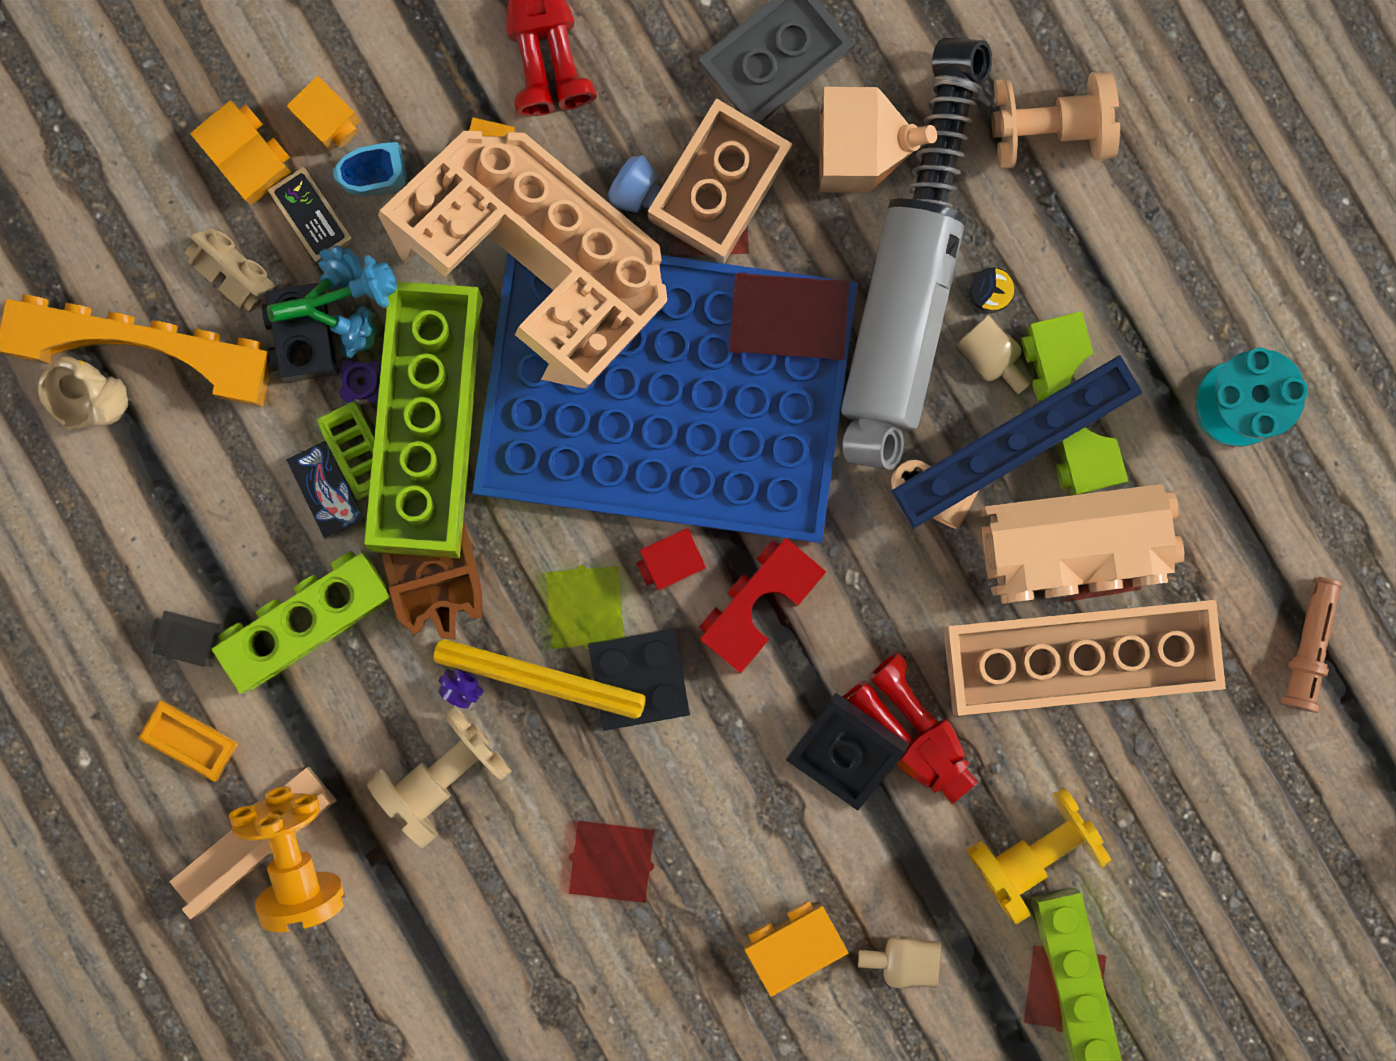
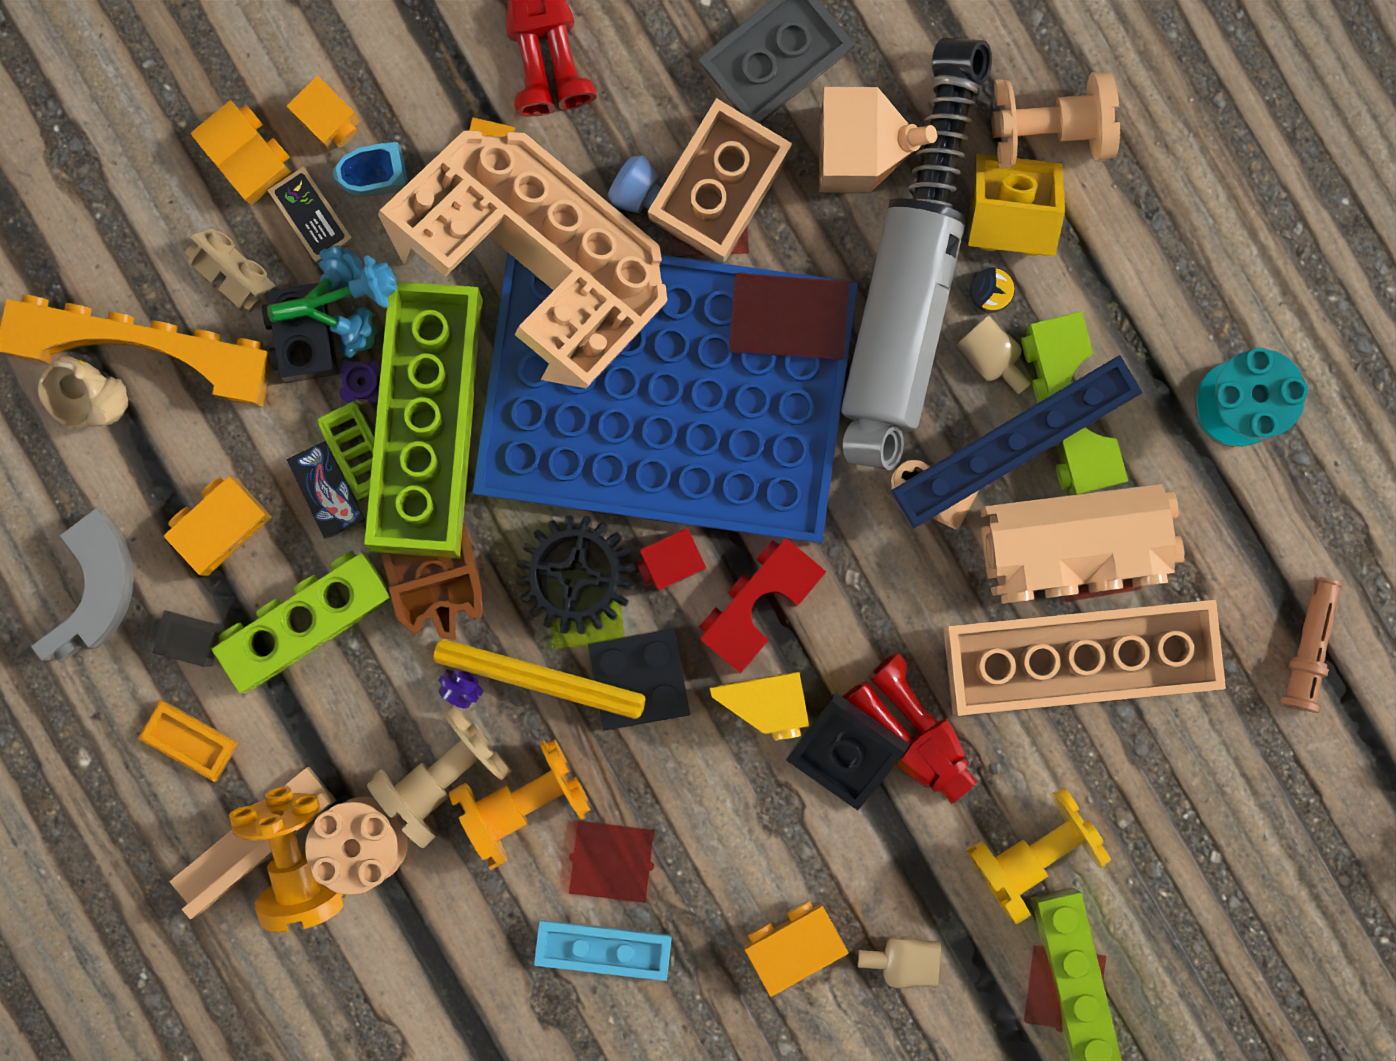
none -> light grey arch [31,509,134,662]
none -> light orange brick [164,476,272,576]
none -> light nougat piece [305,796,410,895]
none -> light orange piece [449,739,591,870]
none -> black gear [516,515,636,635]
none -> medium azure plate [534,919,672,981]
none -> yellow slope [709,672,809,741]
none -> yellow slope [968,153,1065,256]

